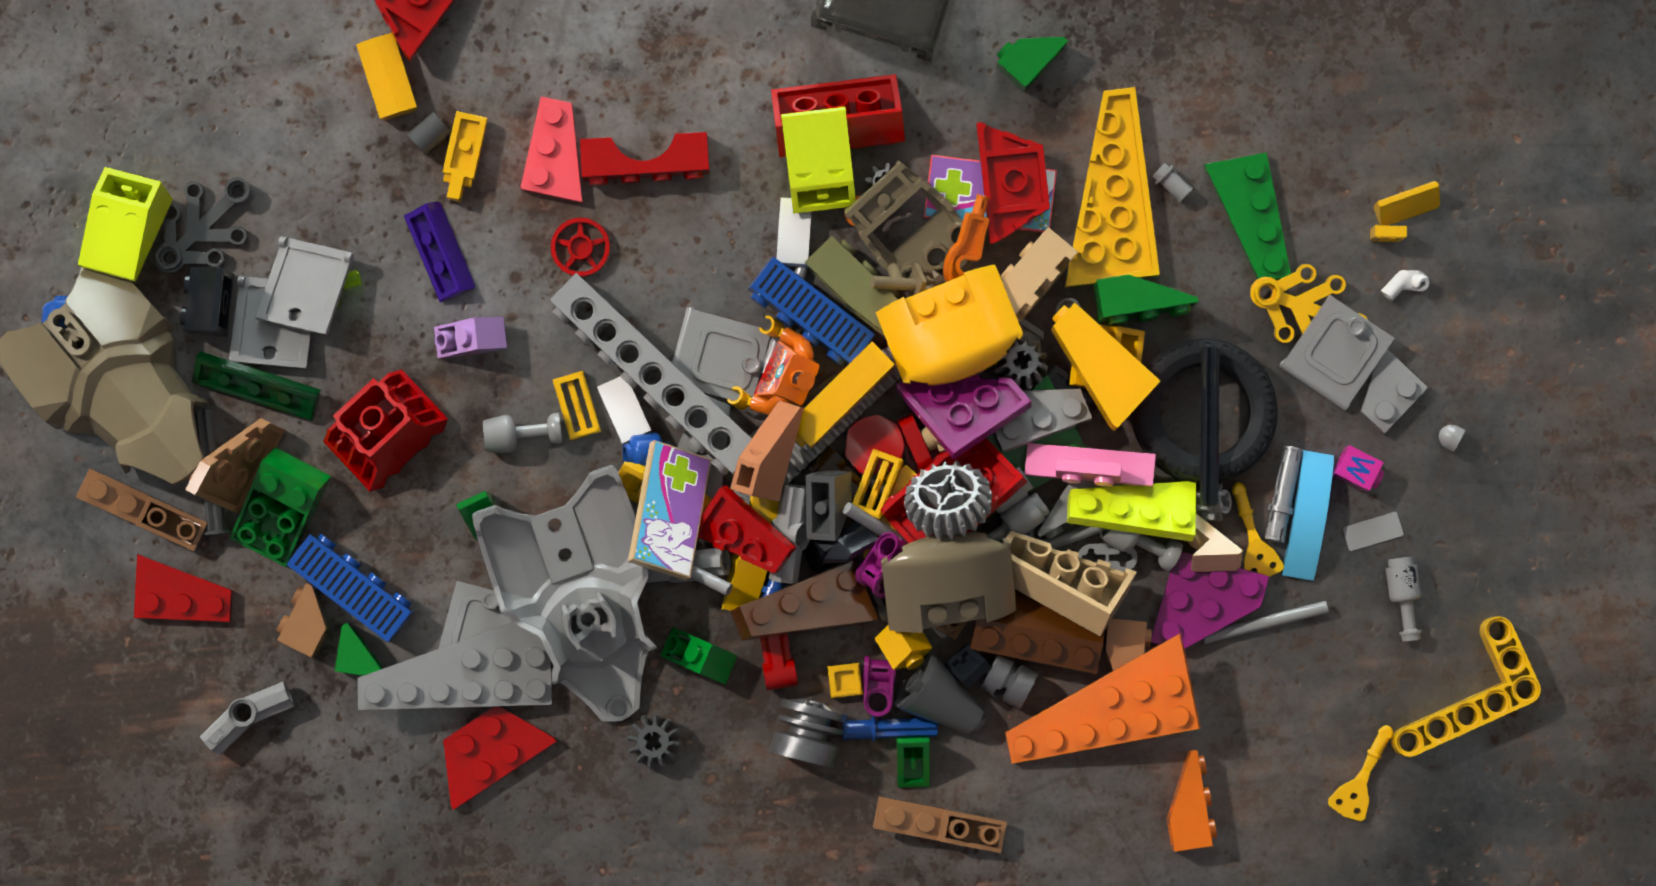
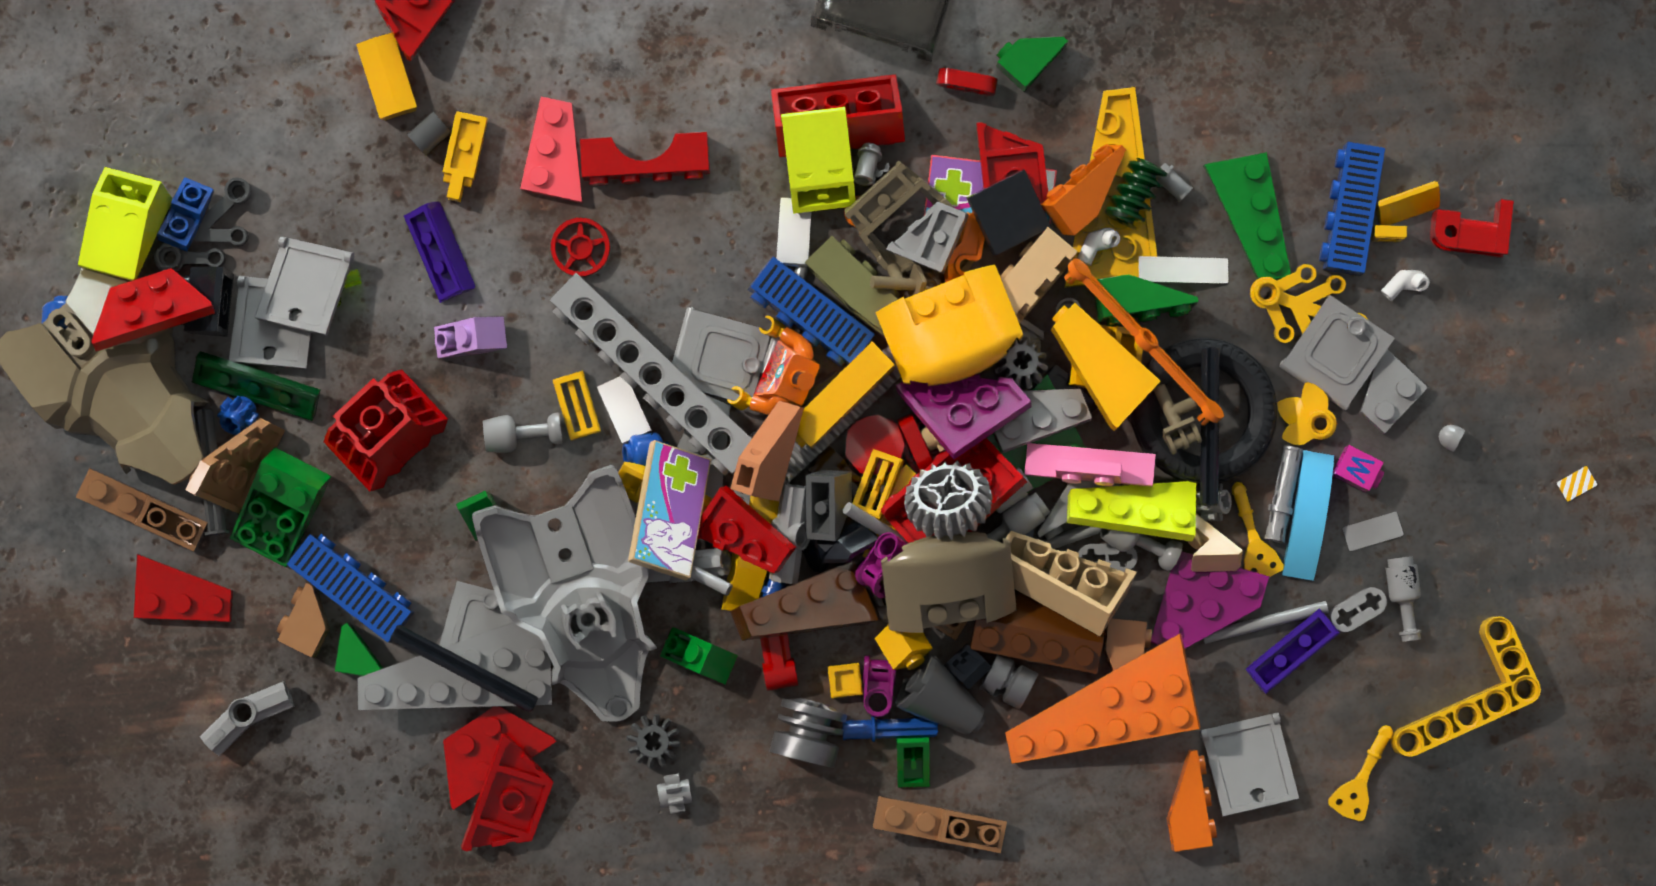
none -> red wing [91,268,215,352]
none -> blue slope [157,177,214,252]
none -> blue gear [217,396,259,435]
none -> black axle [391,625,538,712]
none -> red wing [461,733,553,851]
none -> light grey gear [657,773,692,814]
none -> light grey pin [854,143,882,186]
none -> light grey wing [886,202,969,274]
none -> red beam [936,68,998,96]
none -> black tile [966,169,1051,255]
none -> orange slope [1041,144,1126,236]
none -> orange piece [1064,258,1224,426]
none -> white arm [1077,228,1120,266]
none -> dark green piece [1105,158,1168,230]
none -> white sticker [1139,256,1228,284]
none -> dark tan arm [1153,384,1202,455]
none -> light grey container [1200,712,1299,817]
none -> dark purple slope [1245,608,1340,694]
none -> yellow plate [1277,382,1337,445]
none -> blue brick [1319,142,1385,276]
none -> light grey beam [1329,587,1387,632]
none -> red piece [1430,199,1514,258]
none -> sticker [1557,466,1597,502]

